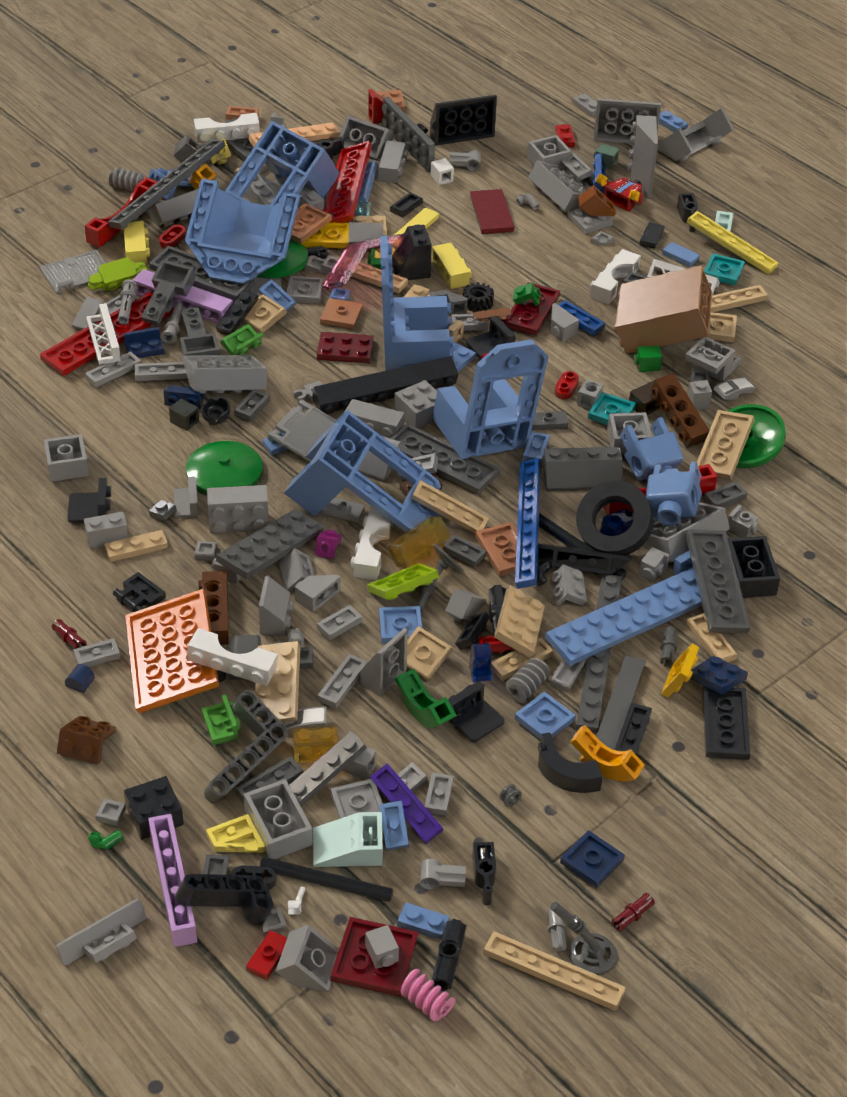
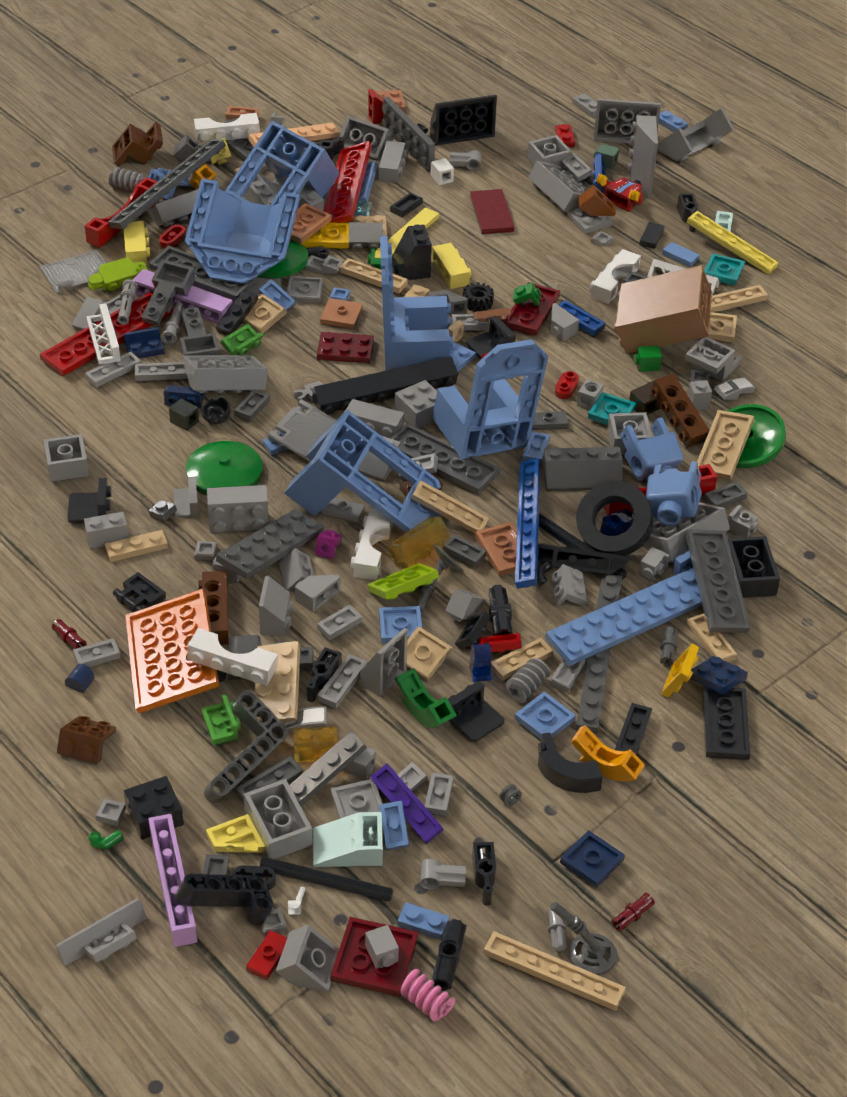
light grey axle [288,628,304,650] -> none
clear pink windscreen [323,233,406,290] -> none
tan plate [494,585,545,658] -> none
light grey arm [516,194,540,210] -> none
dark grey tile [596,655,646,750] -> none
none -> reddish brown bracket [112,122,163,167]
none -> black piece [307,647,342,702]

